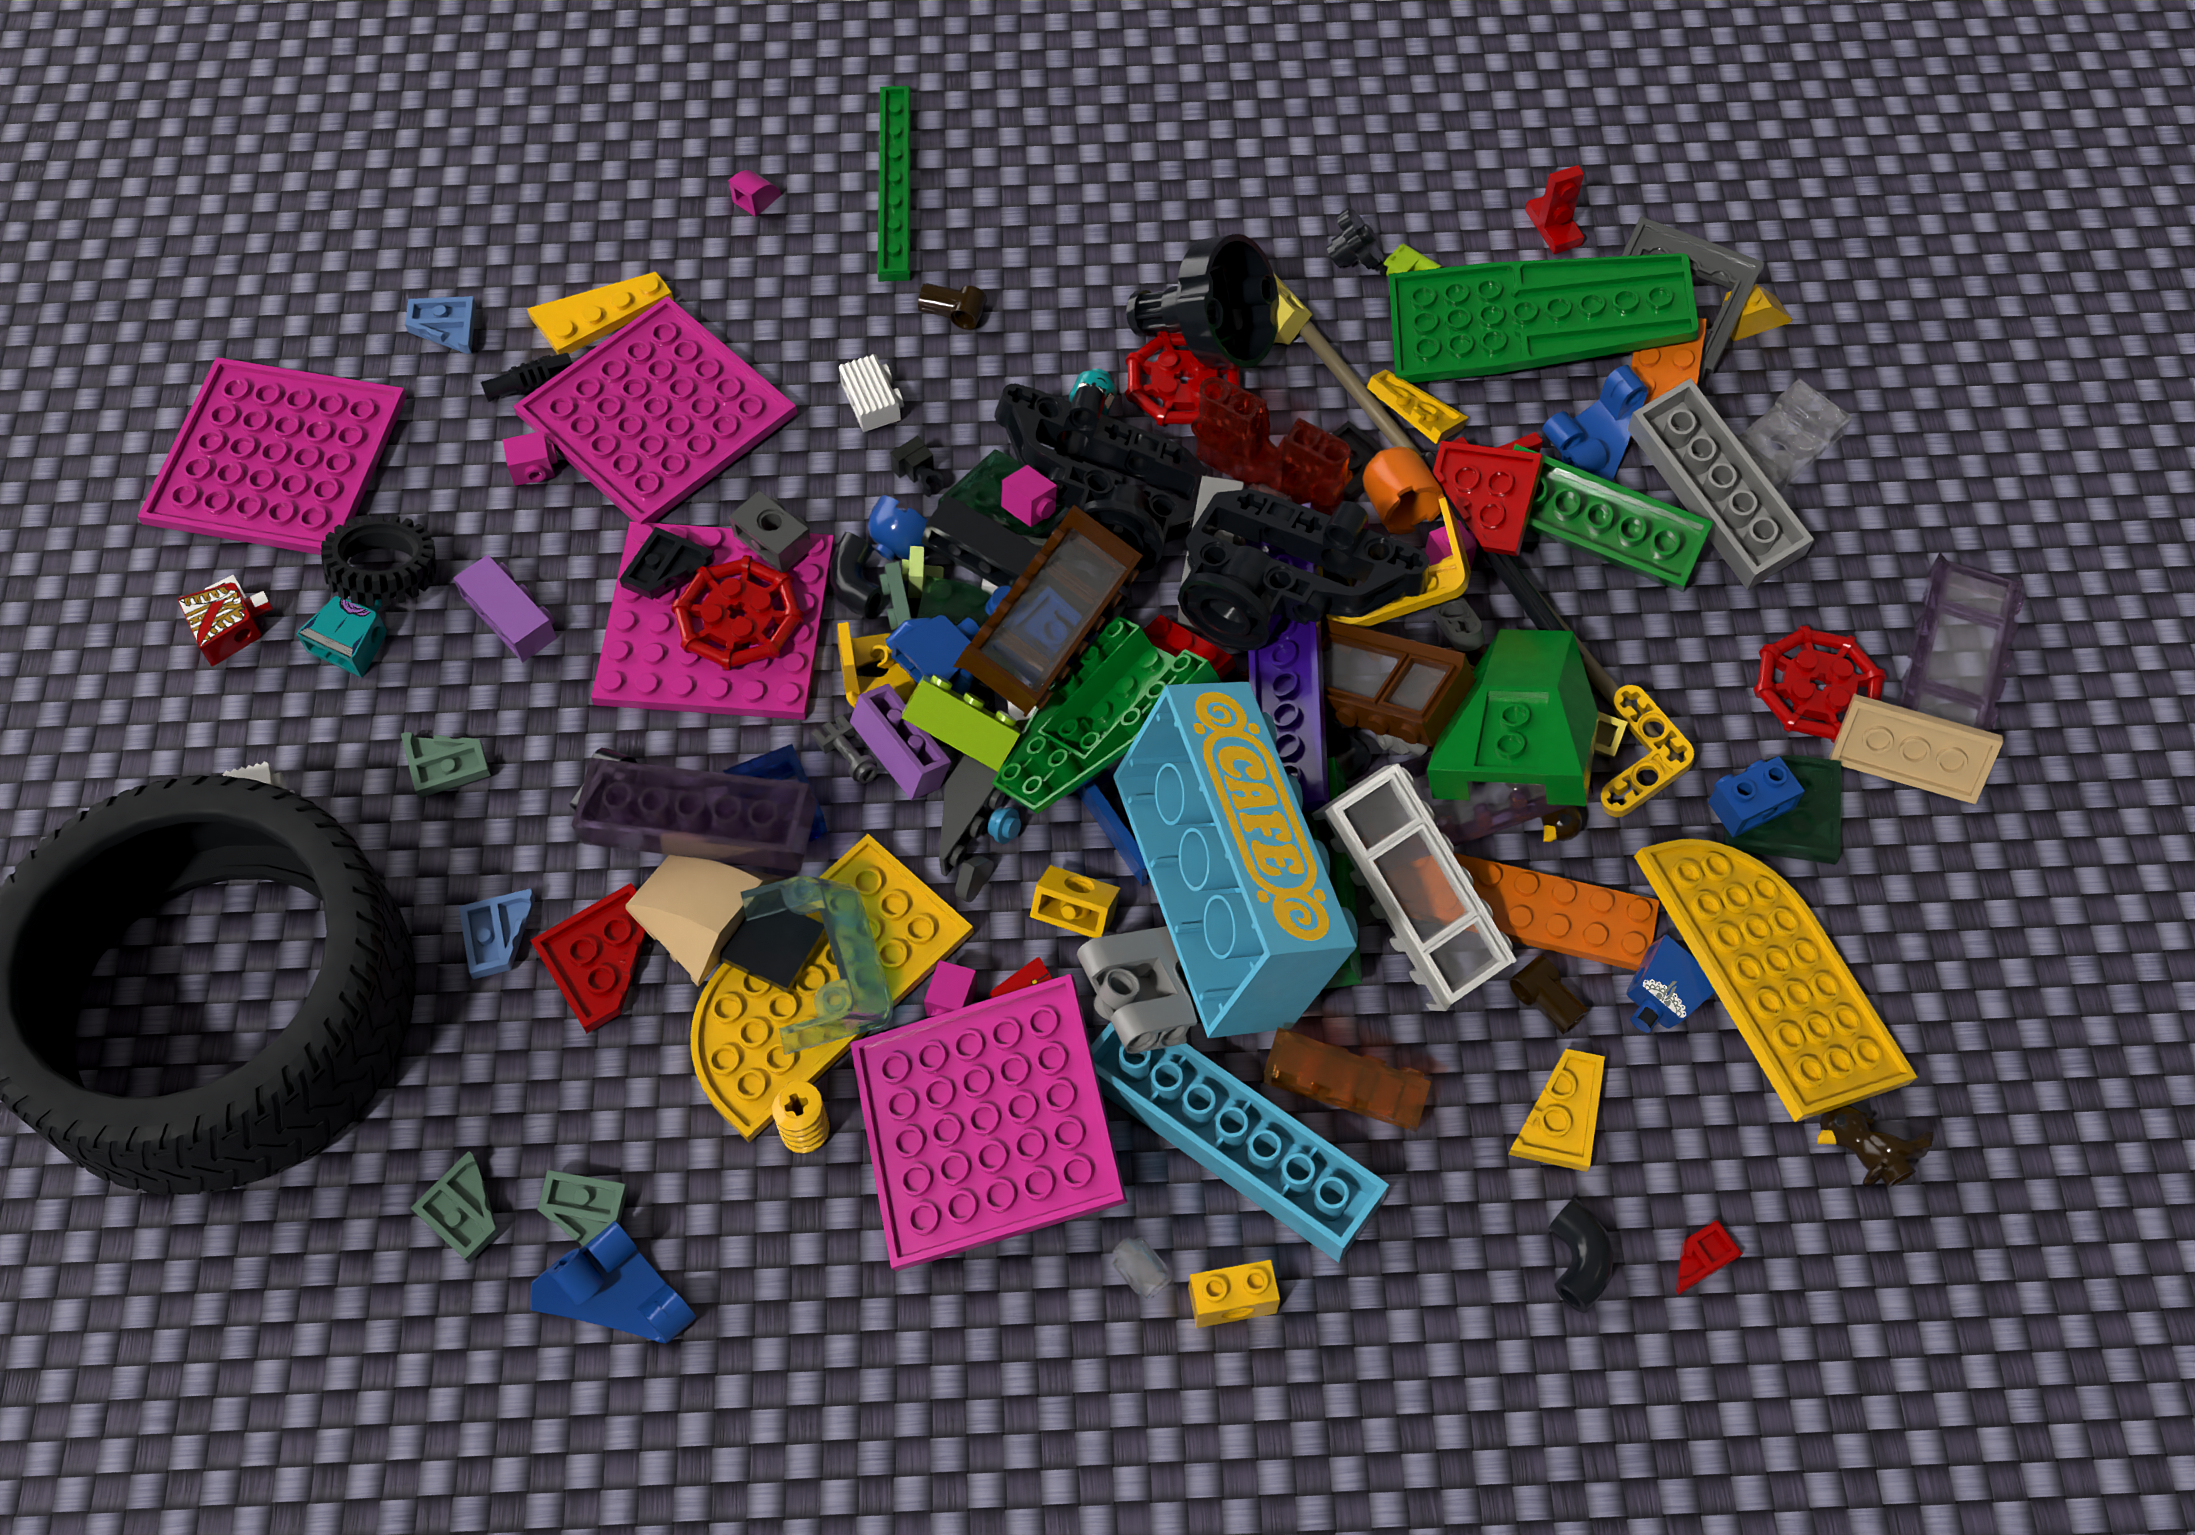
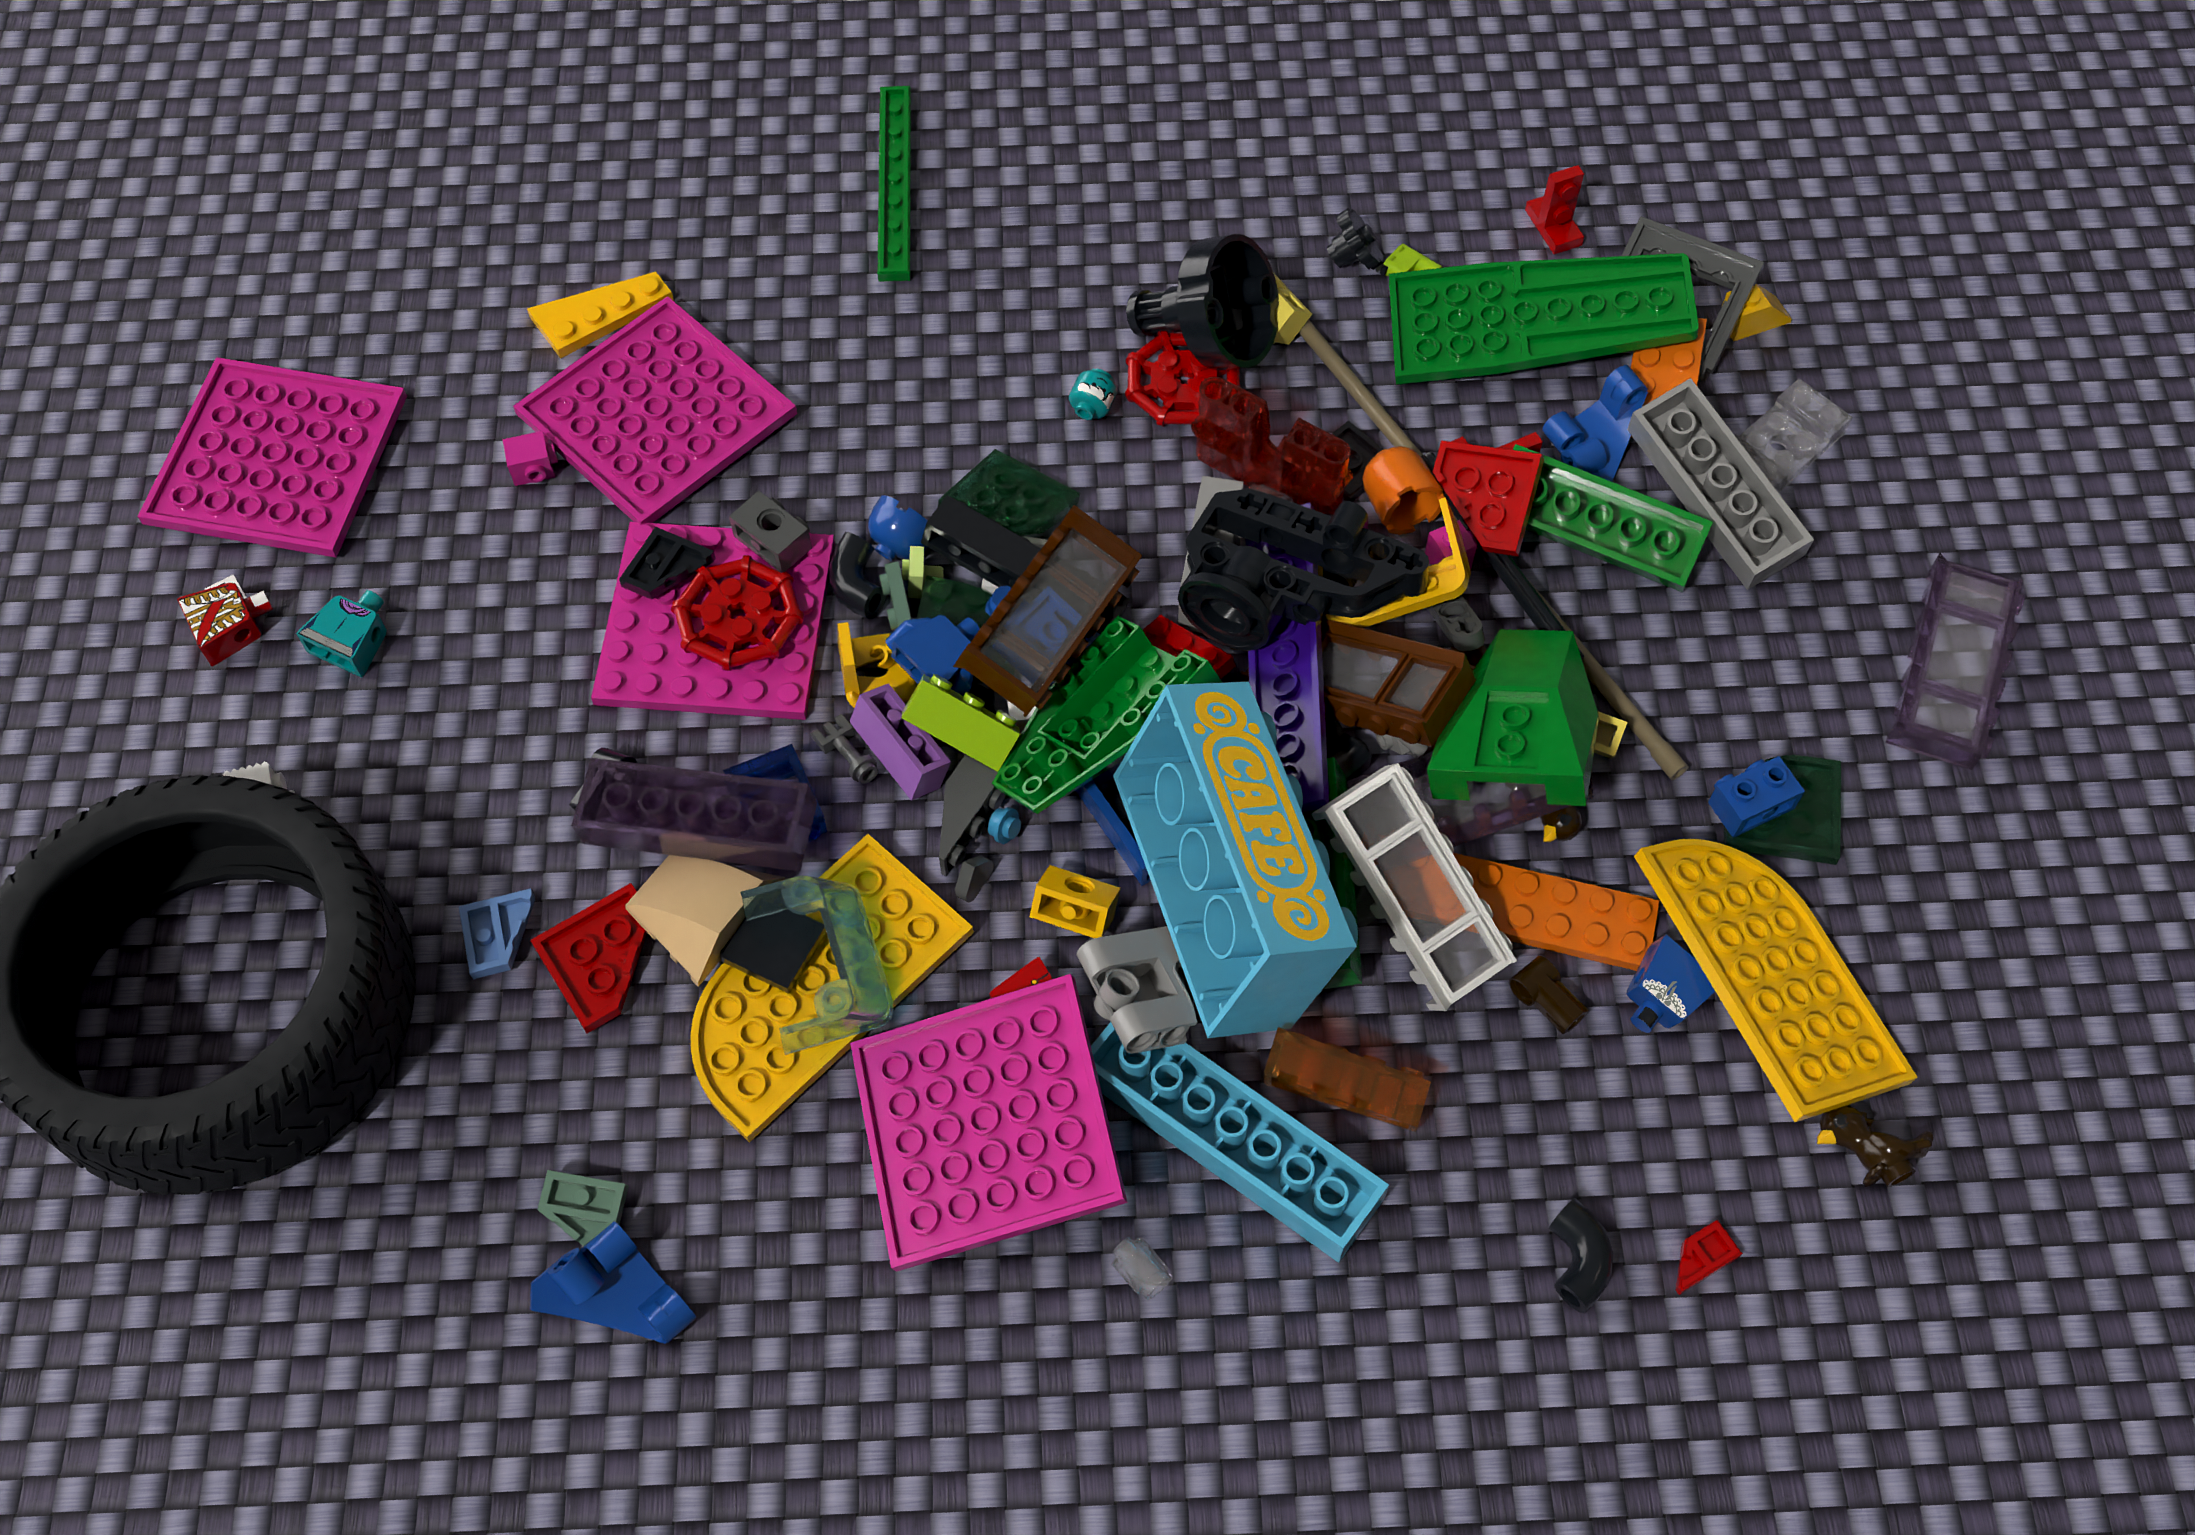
black tyre [321,514,436,606] -> none
sand green wing [401,732,491,798] -> none
medium blue wing [405,296,476,354] -> none
sand green wing [411,1151,499,1263] -> none
medium lavender brick [453,554,557,663] -> none
black hinge [480,353,573,402] -> none
dark pink brick [728,170,781,217] -> none
yellow piece [772,1080,830,1154] -> none
white brick [839,354,904,432] -> none
pearl dark grey piece [890,435,945,497] -> none
dark brown piece [918,283,987,330] -> none
dark pink brick [924,960,978,1018] -> none
black piece [994,383,1207,574] -> none
dark pink brick [1001,465,1057,527] -> none
yellow brick [1188,1260,1280,1328] -> none
yellow wing [1366,369,1469,444] -> none
yellow wing [1508,1048,1605,1172] -> none
yellow beam [1601,685,1694,817] -> none
red plate [1753,625,1887,743] -> none
tan plate [1829,694,2003,805] -> none

